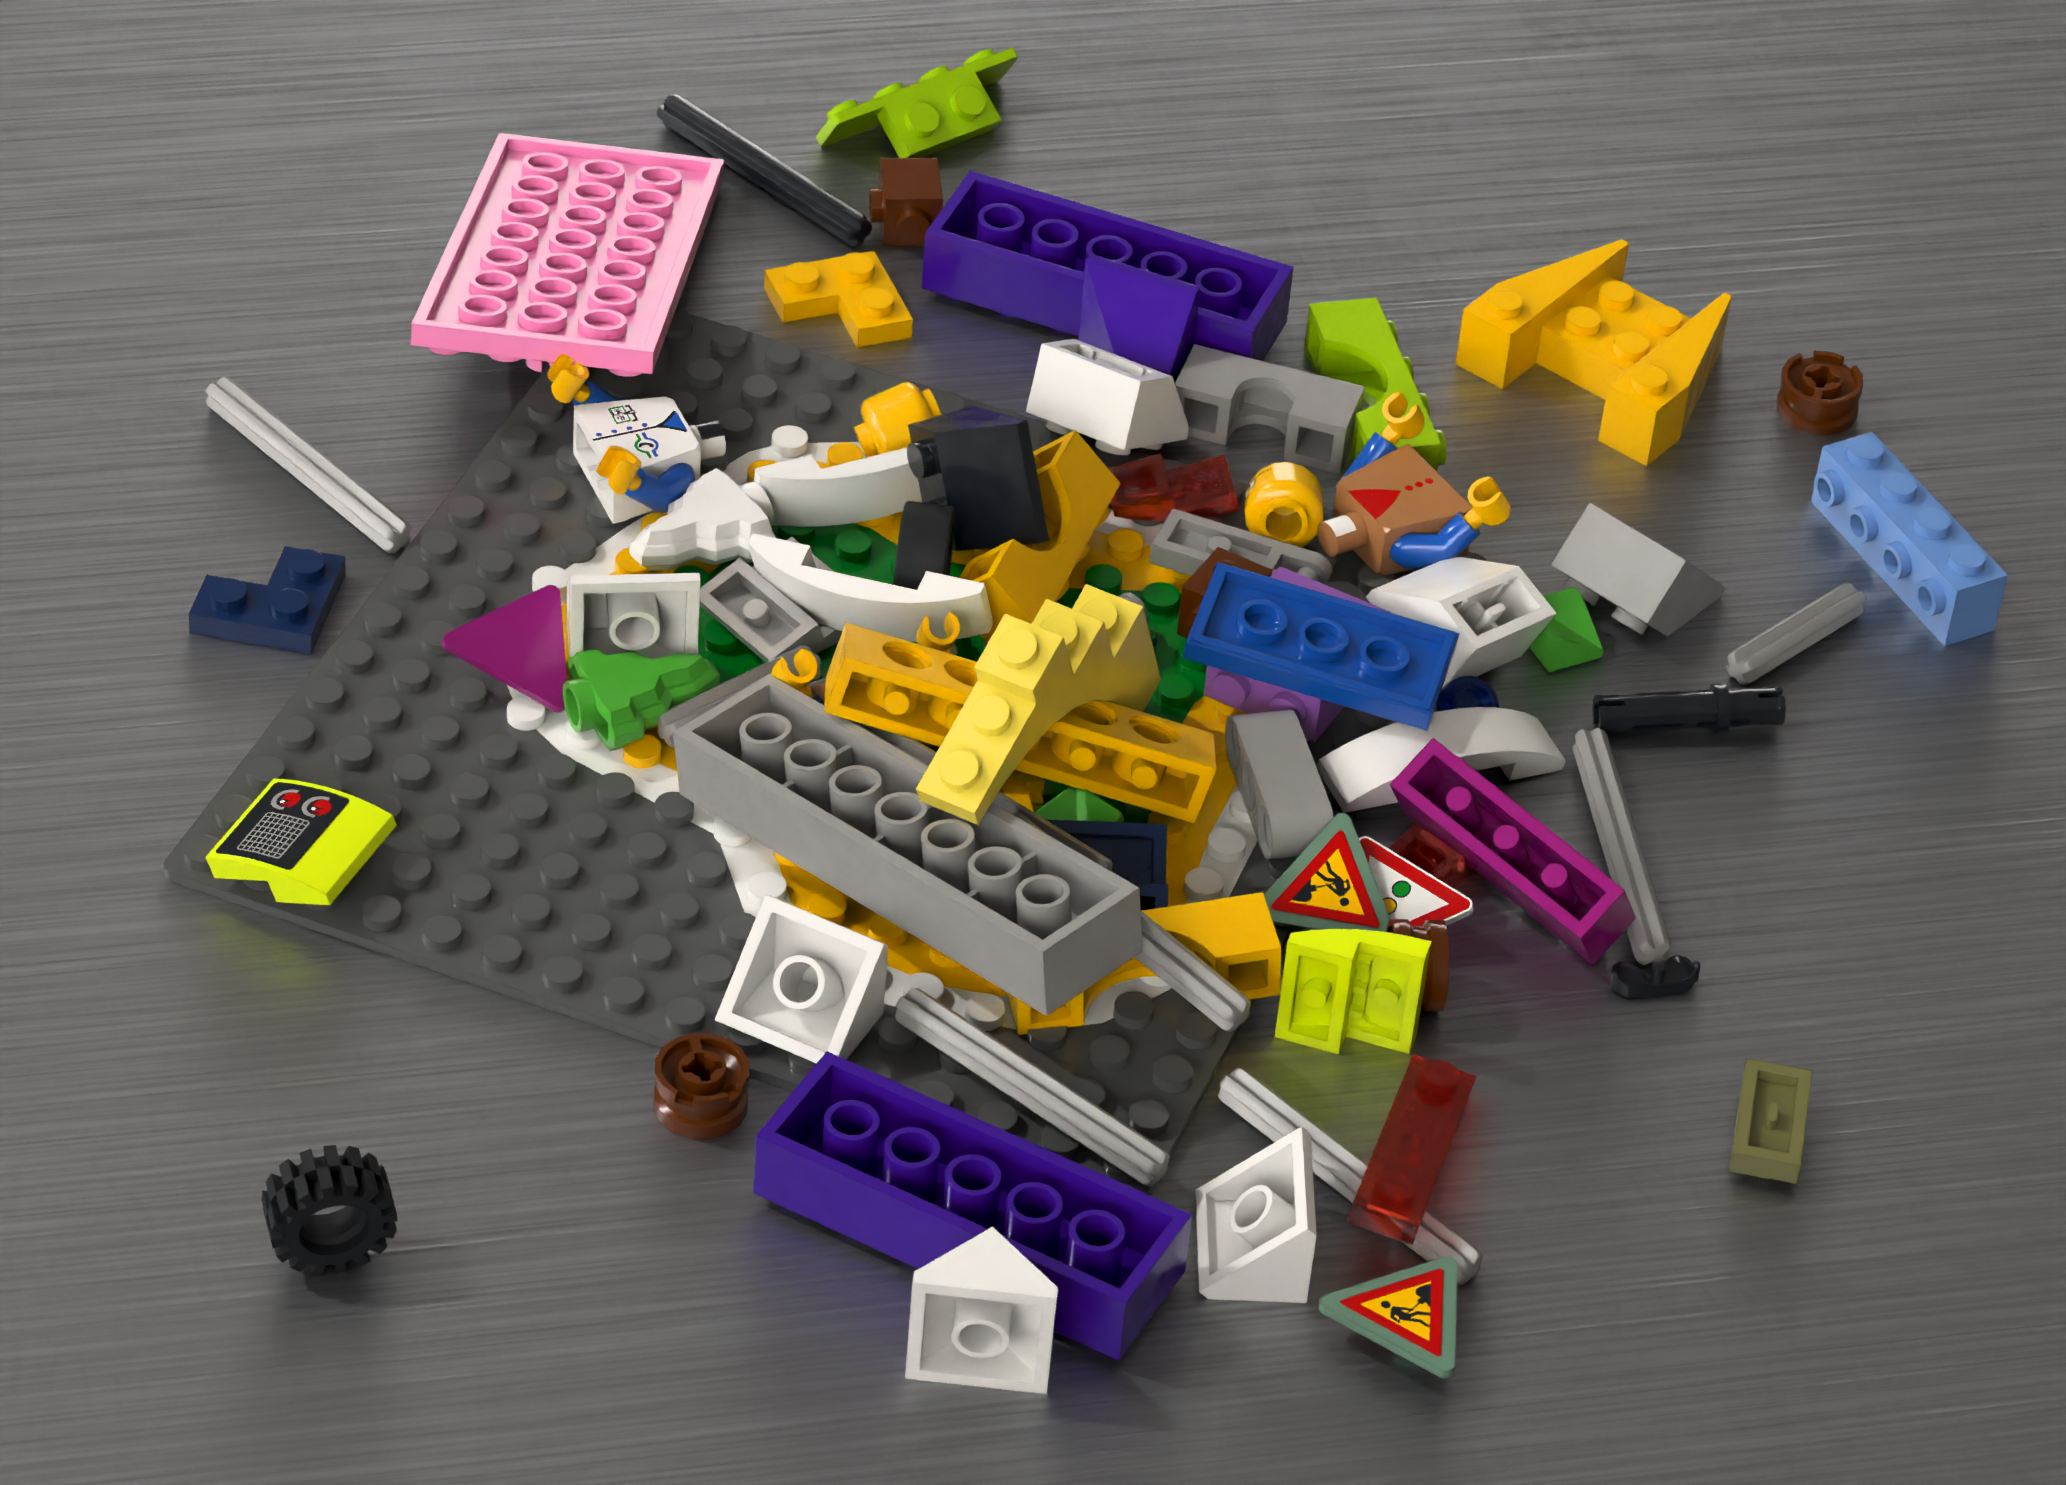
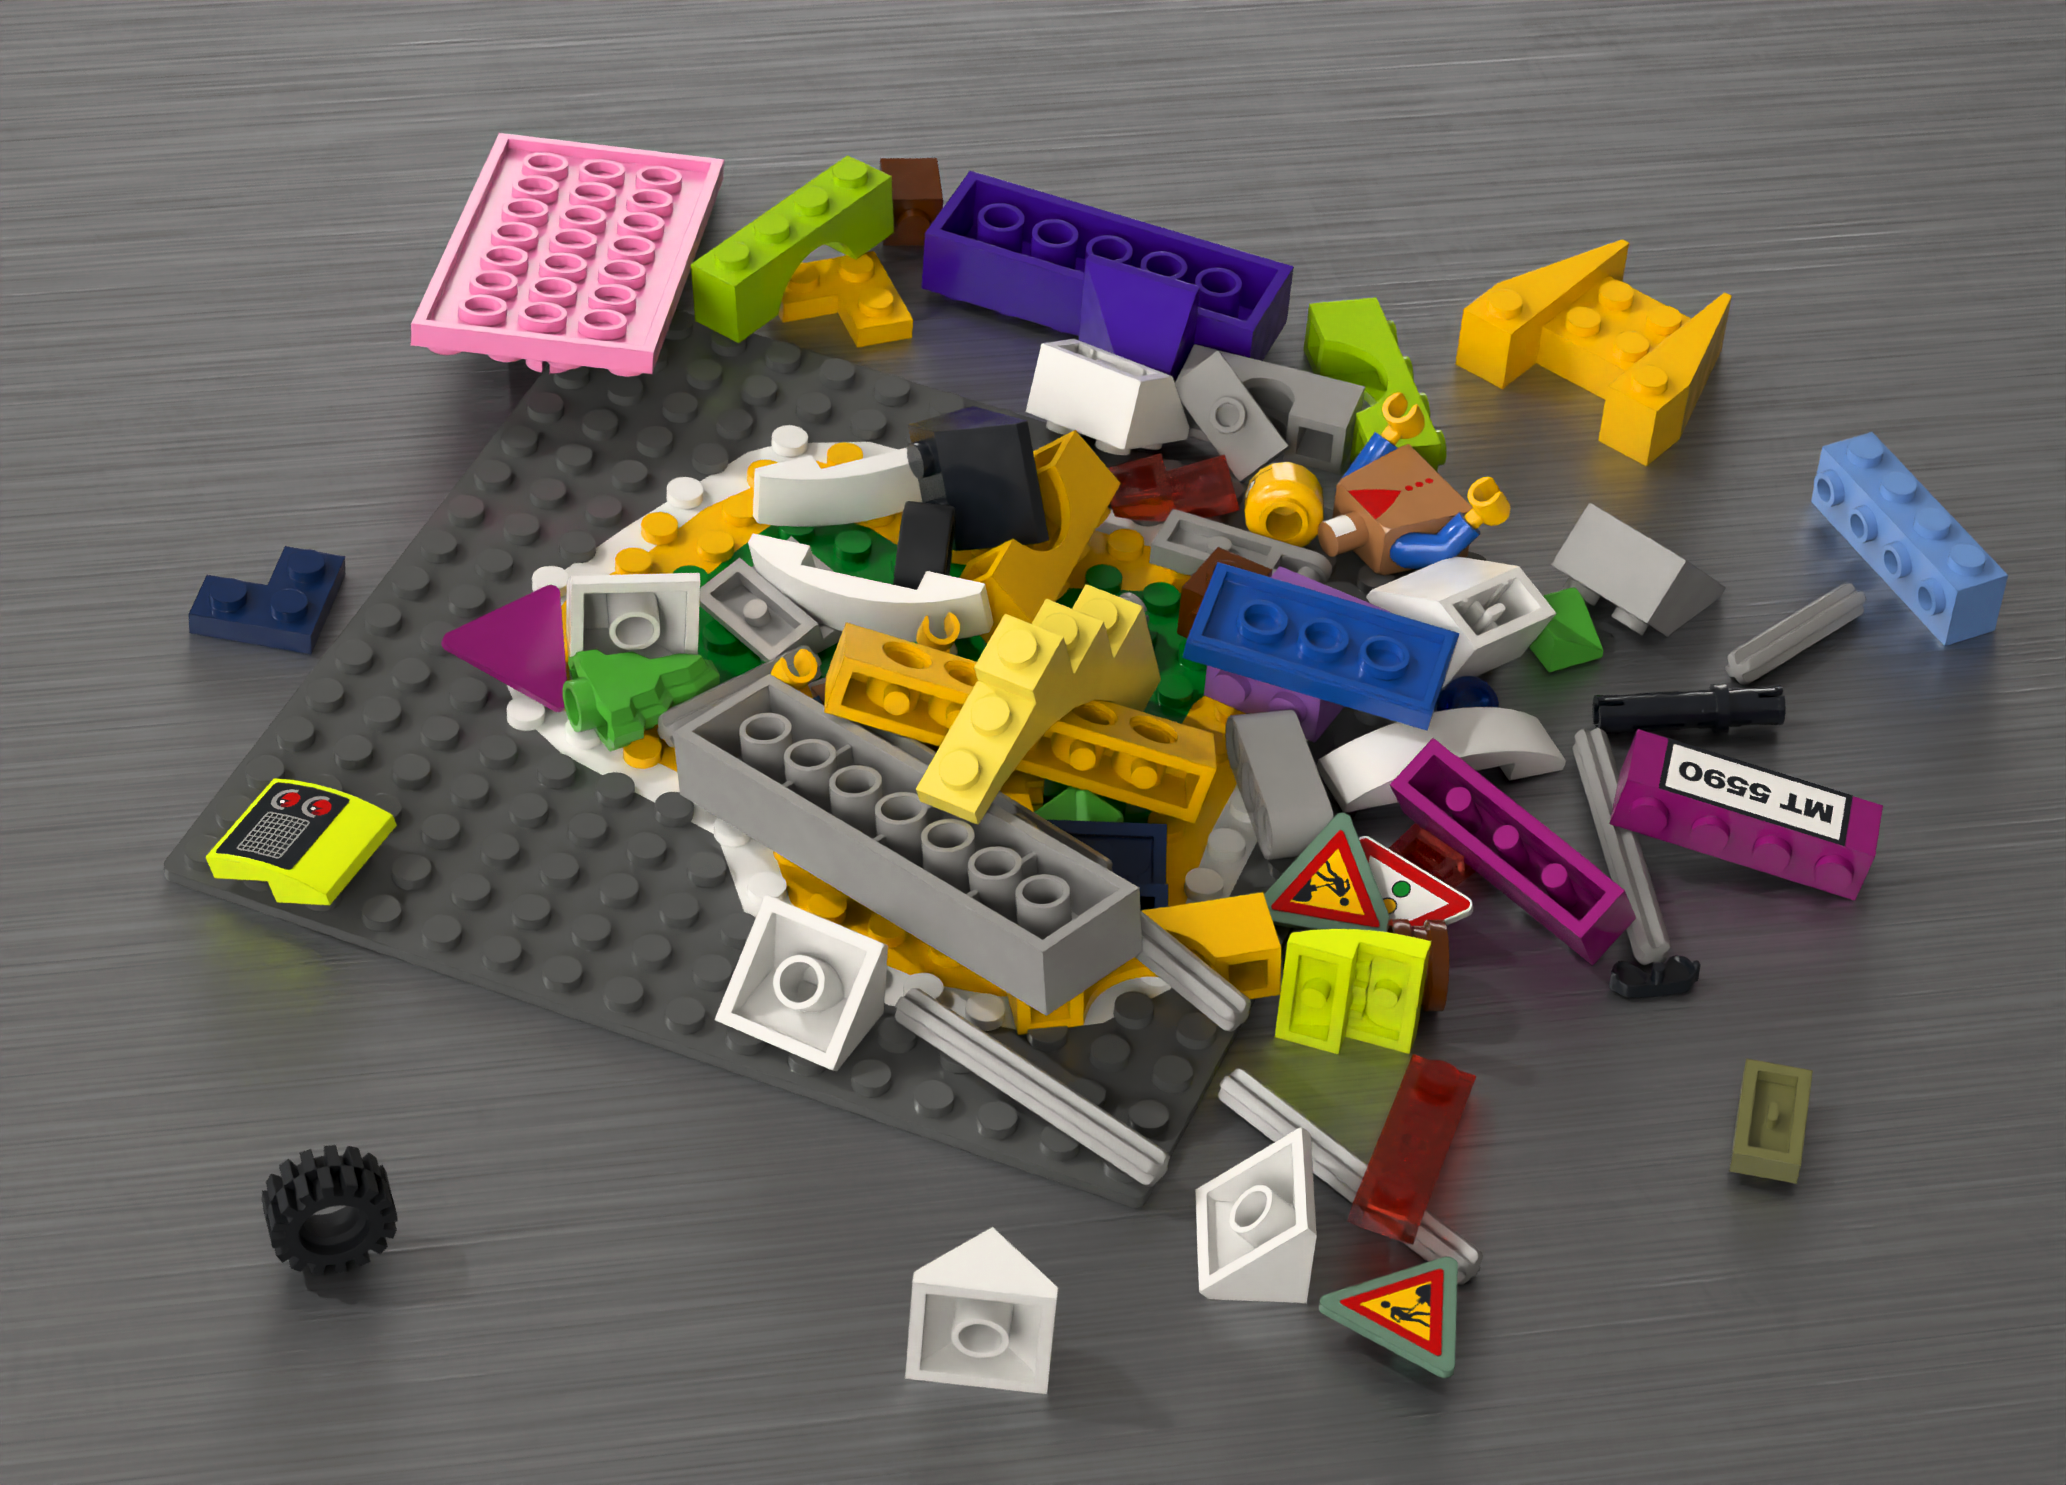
axle [205,377,411,553] -> none
torso [547,354,726,524] -> none
white rock [629,468,776,570] -> none
reddish brown wheel [654,1033,749,1139] -> none
black axle [657,94,872,246] -> none
dark purple brick [753,1051,1192,1361] -> none
lime bracket [816,47,1019,158] -> none
yellow head [853,382,942,458] -> none
reddish brown wheel [1777,350,1863,436] -> none
none -> lime arch [691,155,894,343]
none -> light grey plate [1174,350,1290,483]
none -> magenta brick [1609,729,1883,901]

